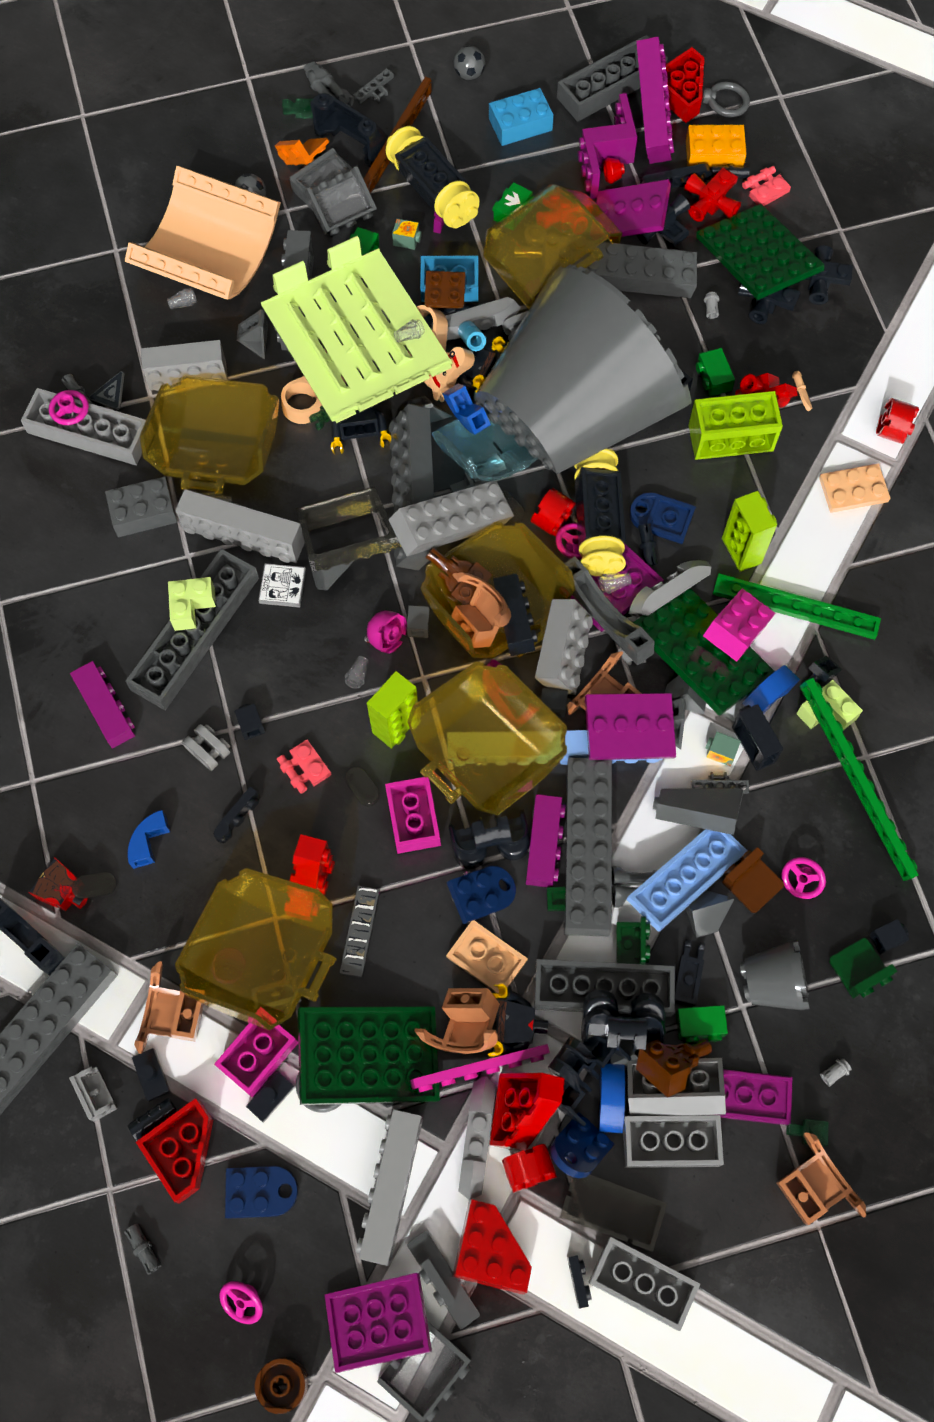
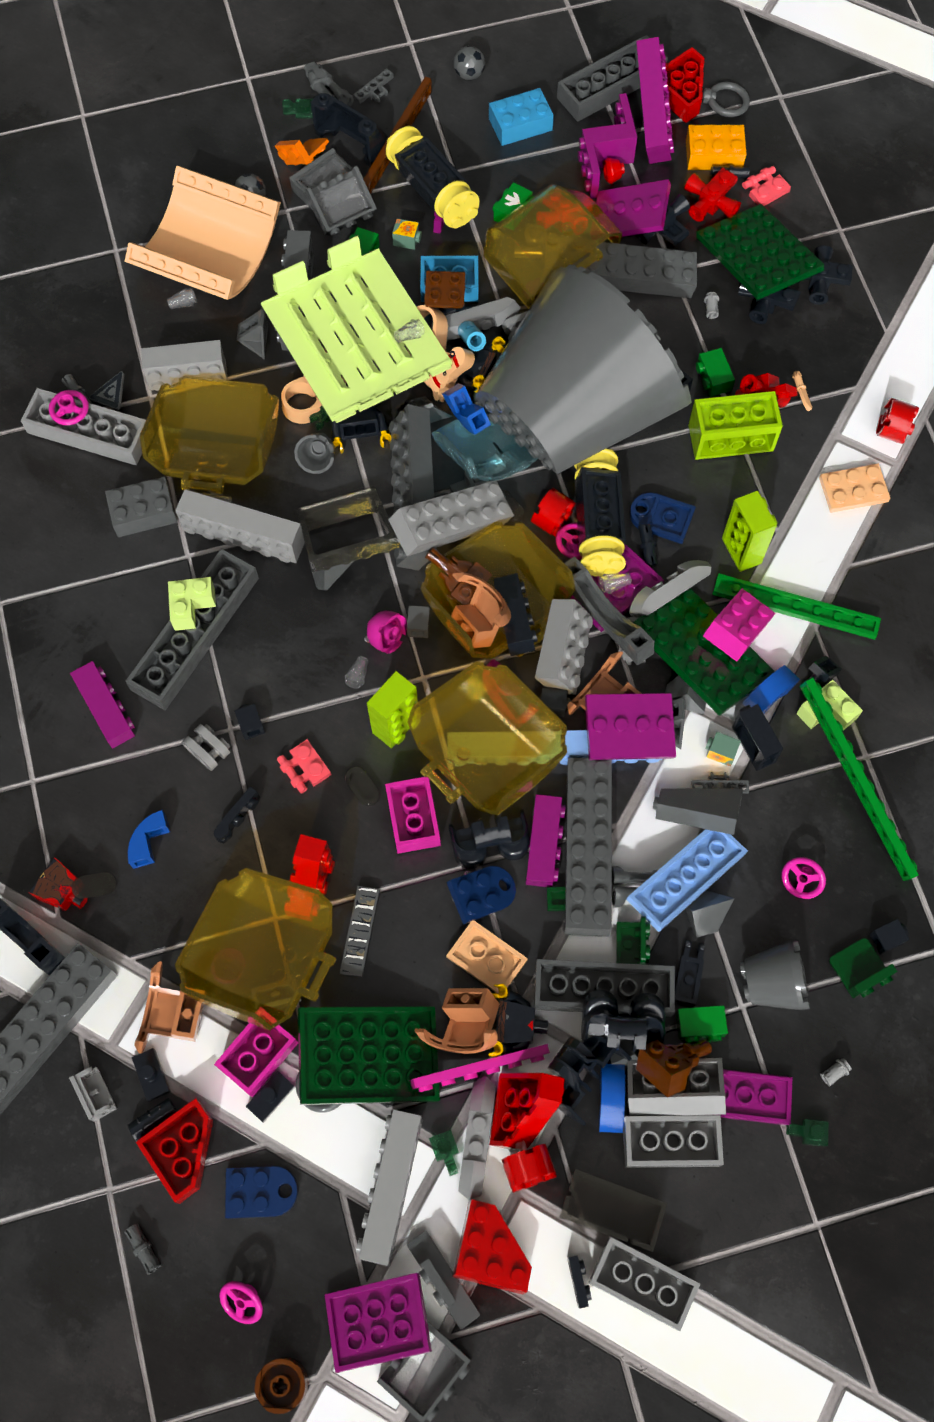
tile [258,564,306,607] -> none
dark blue plate [550,1112,615,1178] -> none
black beam [640,163,712,189] -> none
reddish brown bracket [722,847,784,913] -> none
nougat piece [776,1132,866,1225] -> none
none -> dark grey helmet [294,433,335,474]
none -> clear green plate [429,1130,459,1176]

